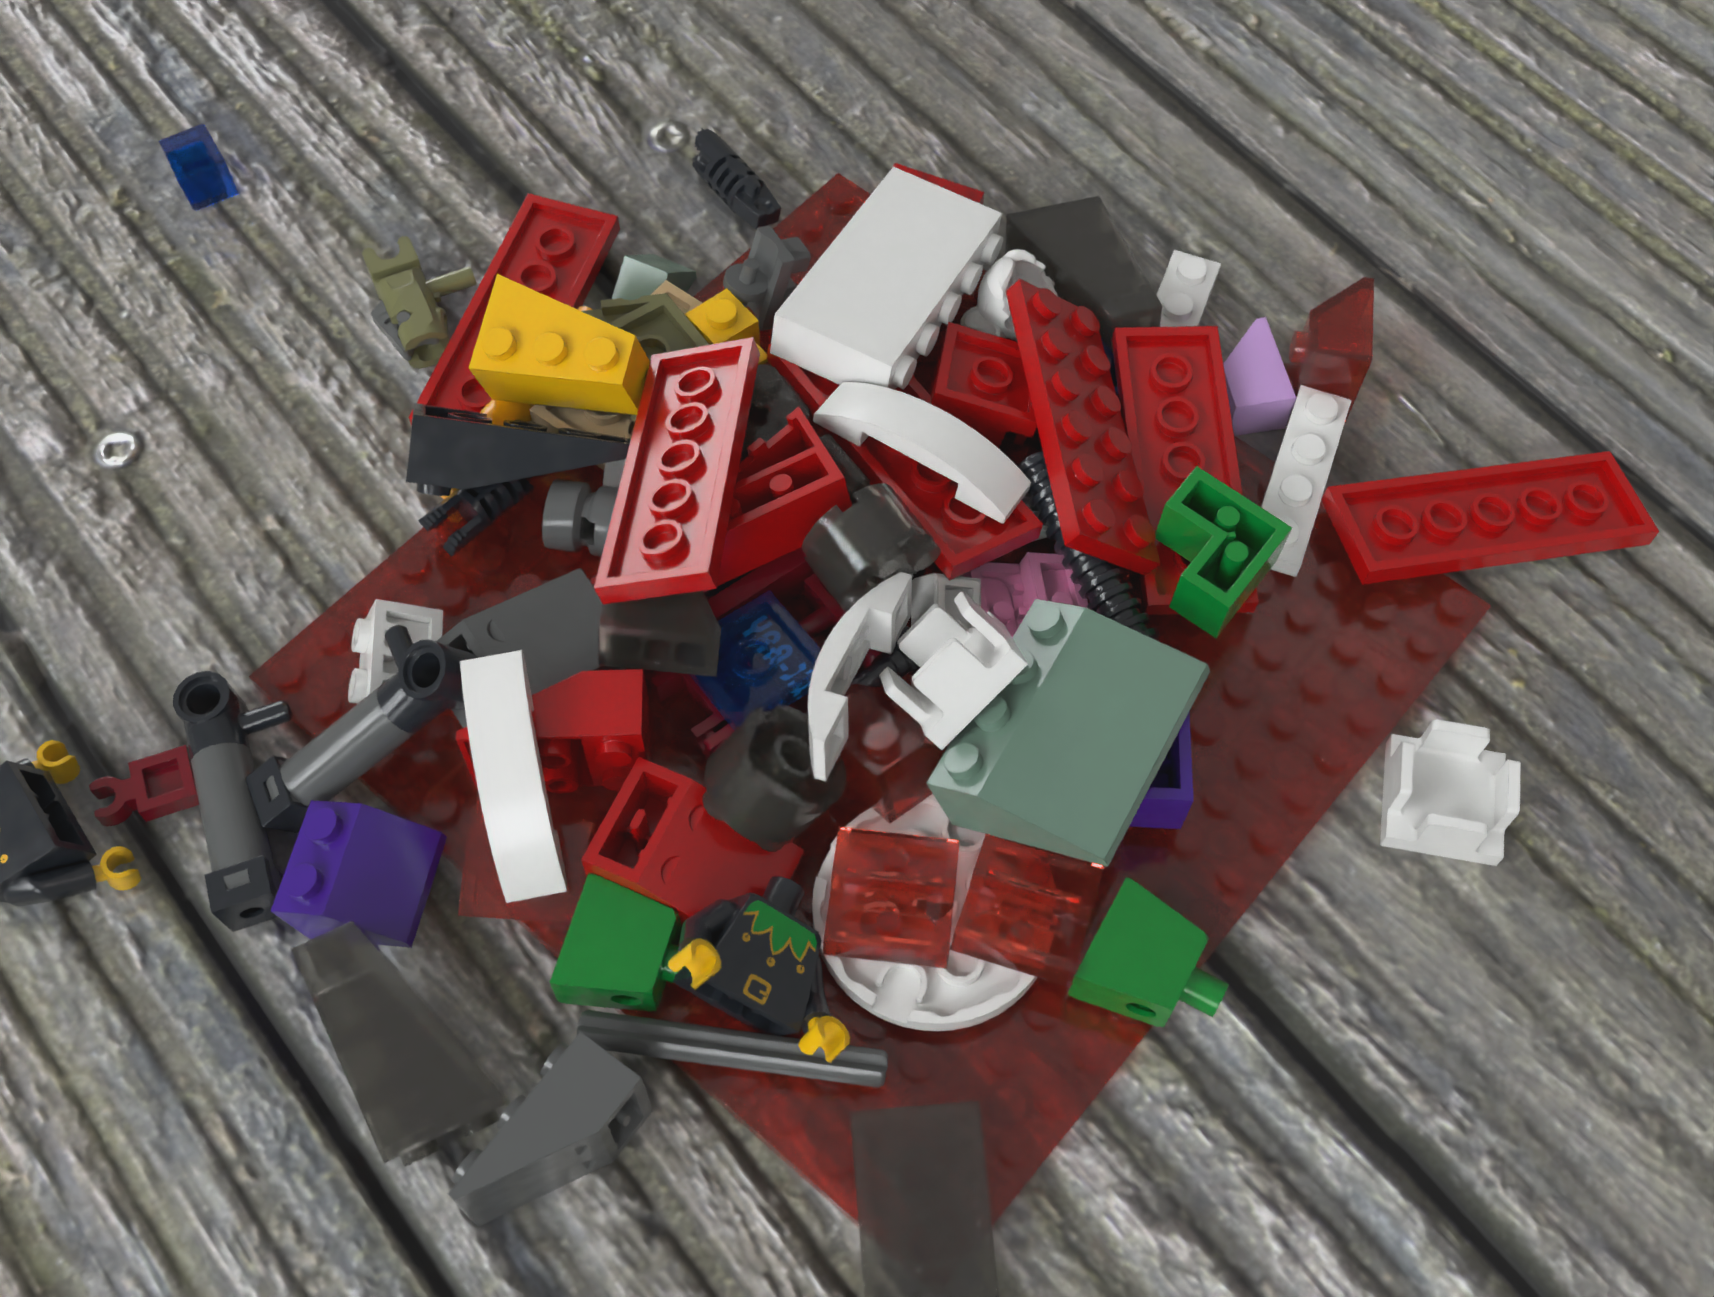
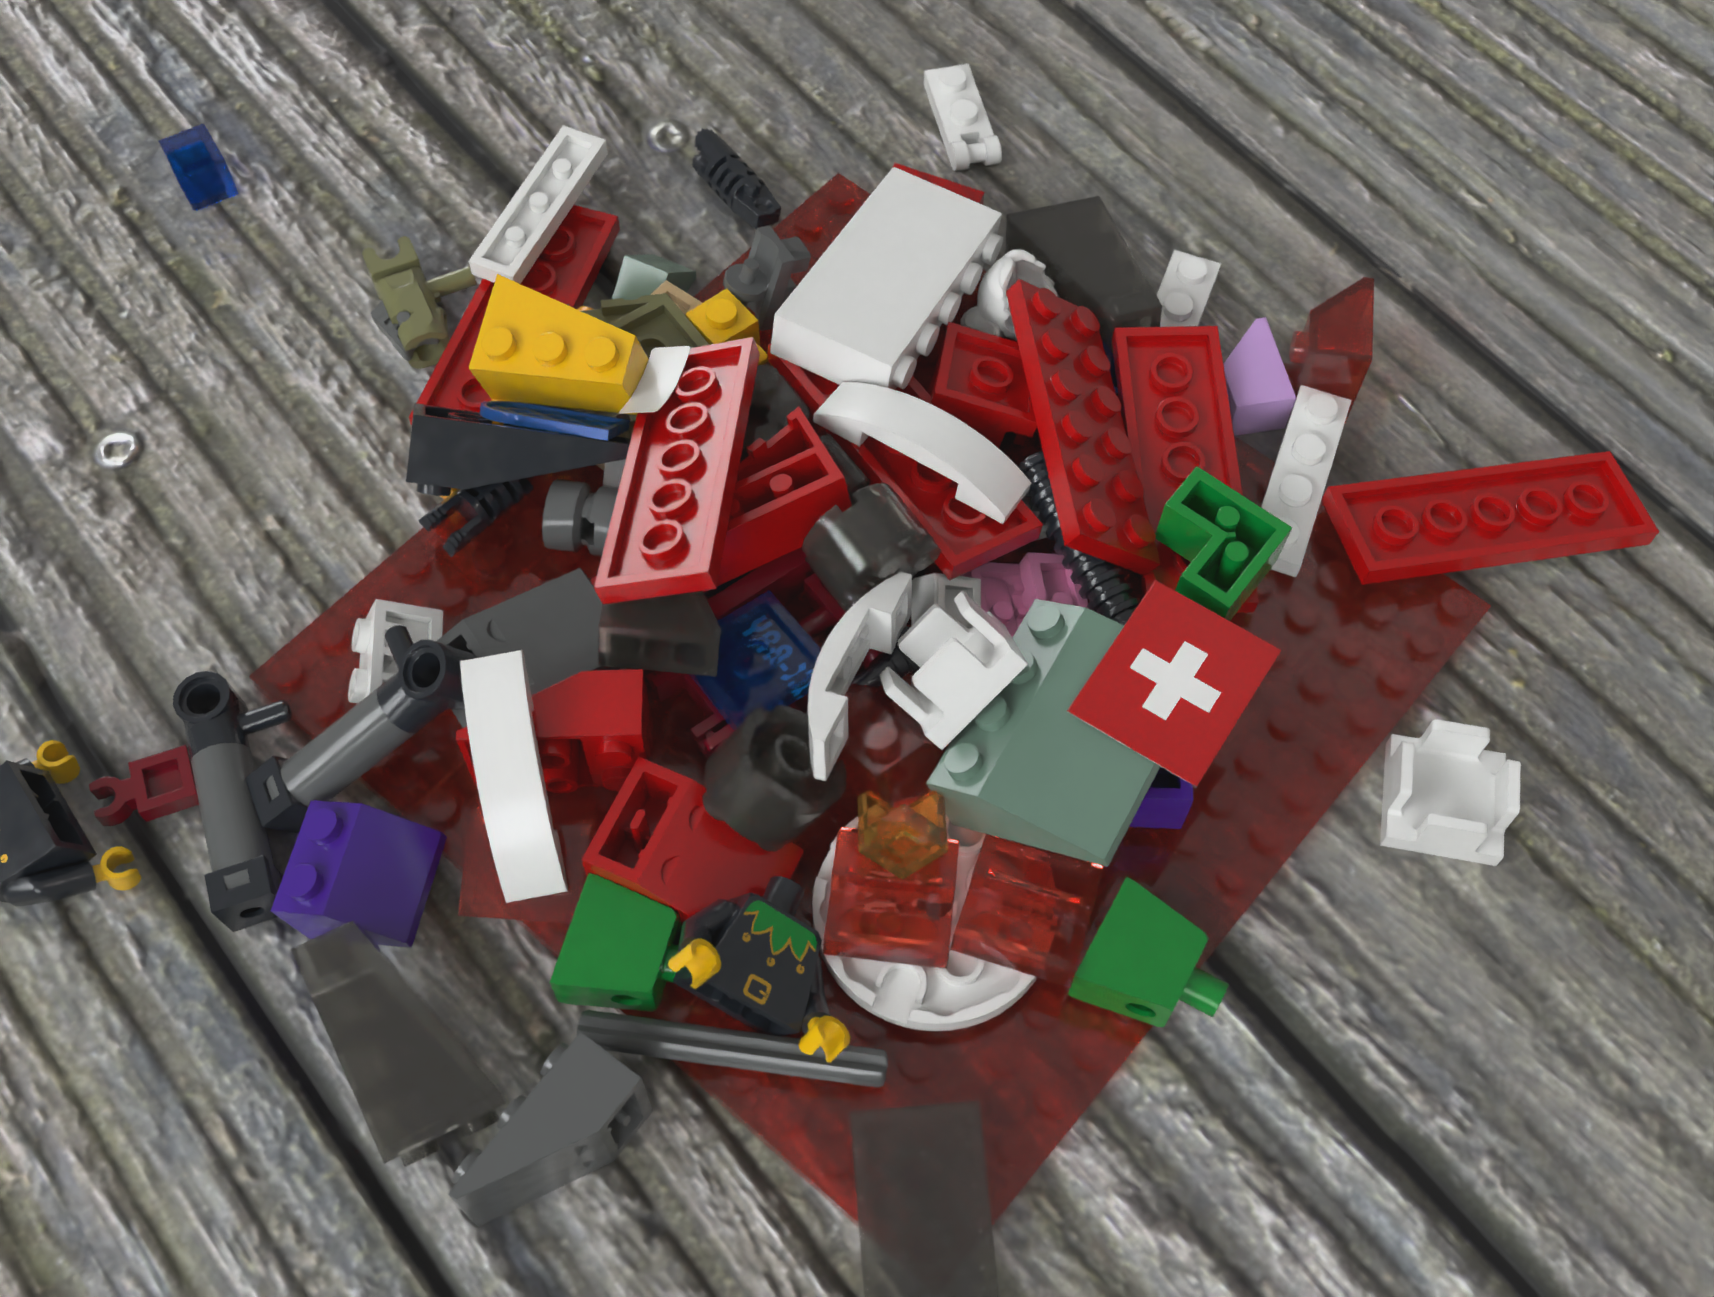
none -> white plate [468,125,608,284]
none -> blue window [480,401,630,441]
none -> white sticker [619,346,690,414]
none -> clear orange panel [857,790,948,880]
none -> white plate [924,64,1001,171]
none -> red sticker [1067,580,1281,787]

